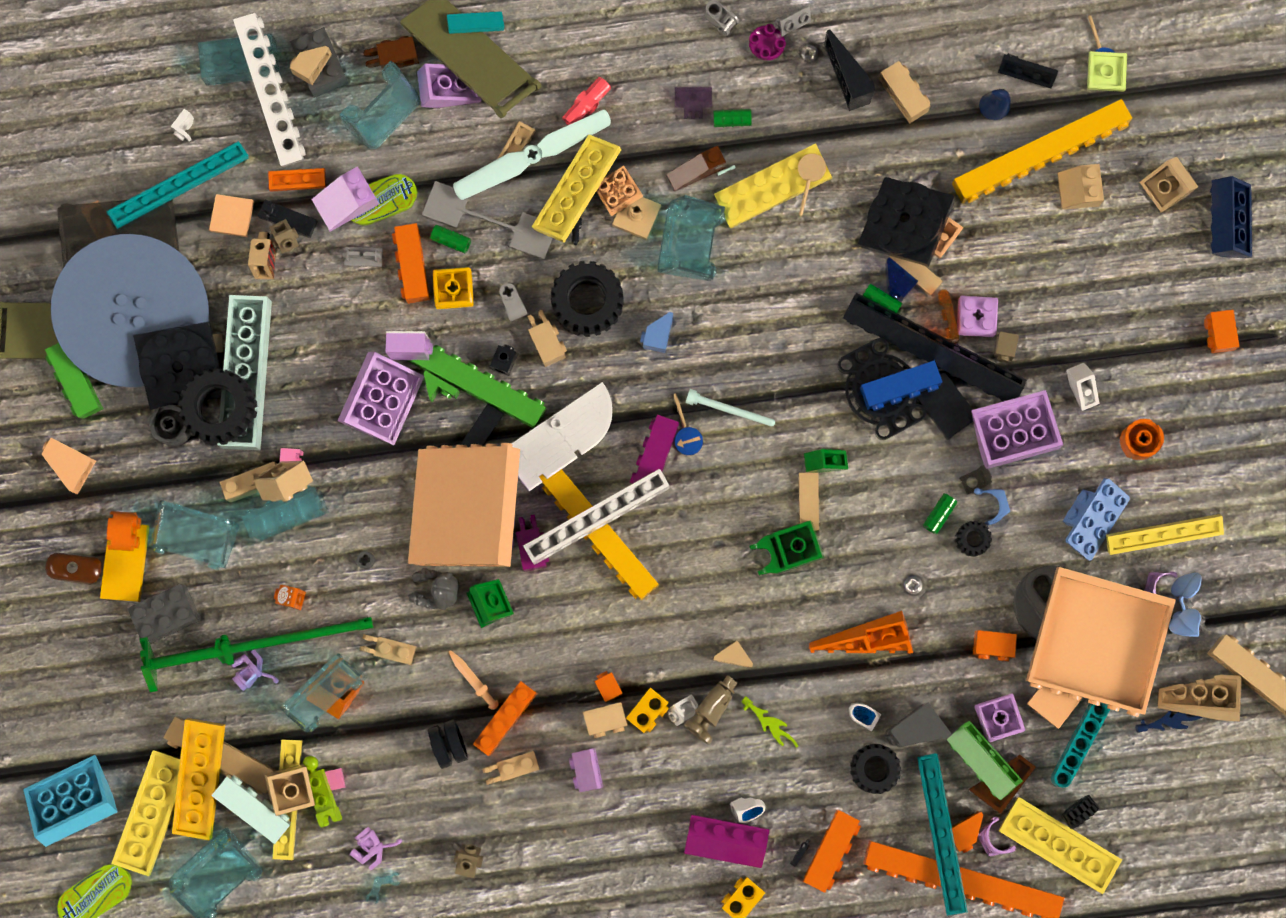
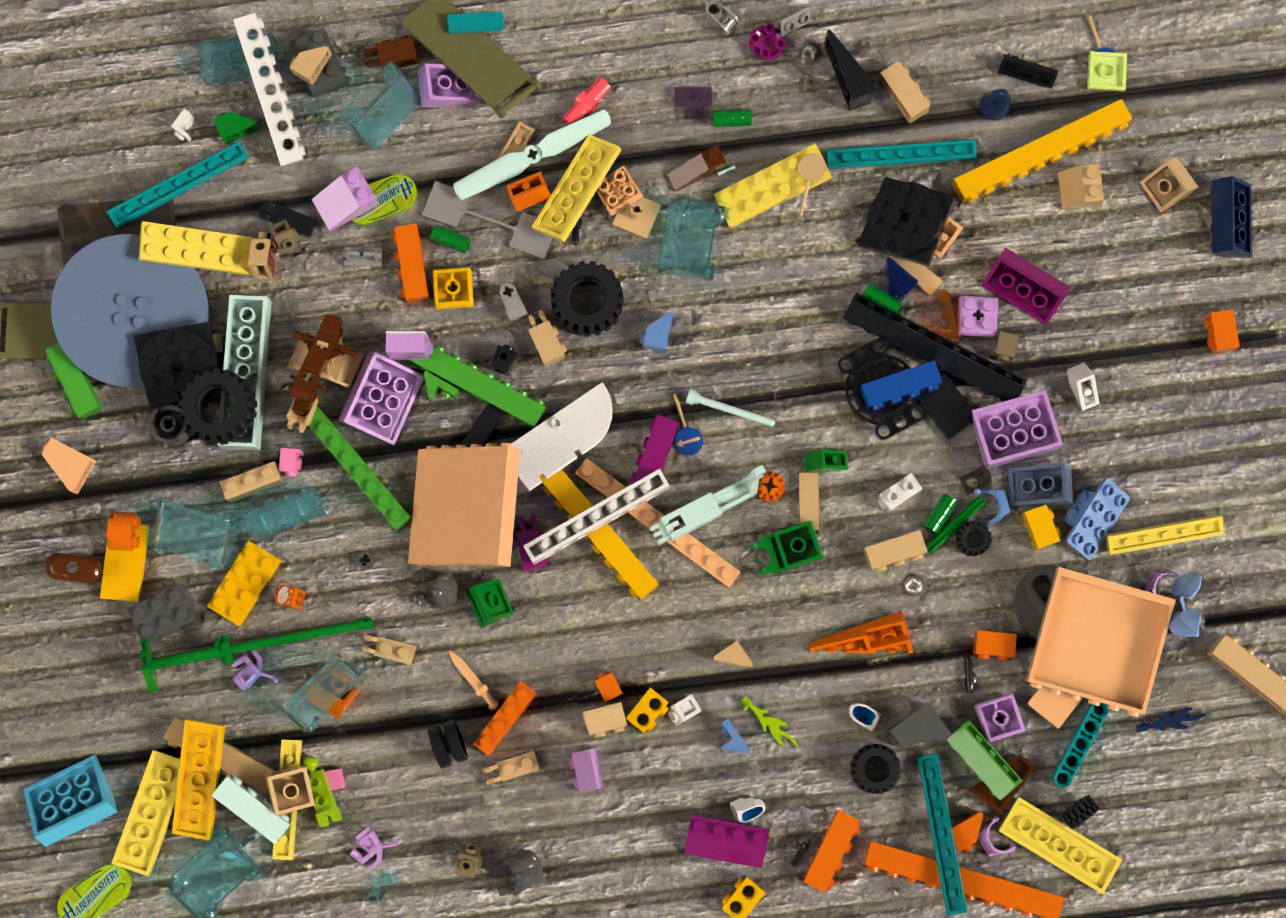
light nougat tile [209,194,254,237] -> none
tan brick [253,461,313,502] -> none
orange plate [268,168,326,192] -> none
dark tan piece [684,675,737,745] -> none
orange brick [1120,419,1164,460] -> none
tan wedge [1158,675,1241,722] -> none
none -> light yellow plate [139,221,256,276]
none -> yellow piece [207,540,282,627]
none -> green slope [213,112,260,145]
none -> piece [286,314,365,433]
none -> bright green brick [309,405,412,532]
none -> dark grey hair [490,849,543,896]
none -> orange brick [506,171,551,212]
none -> light nougat plate [575,458,741,588]
none -> light aqua hinge [649,465,766,545]
none -> medium blue slope [720,719,750,753]
none -> orange gear [757,471,785,501]
none -> teal tile [825,140,977,170]
none -> tan brick [863,530,928,573]
none -> white brick [878,473,922,512]
none -> green axle [925,496,985,554]
none -> black piece [964,655,976,694]
none -> magenta slope [982,247,1070,325]
none -> sand blue slope [1008,462,1073,507]
none -> yellow brick [1021,504,1061,550]

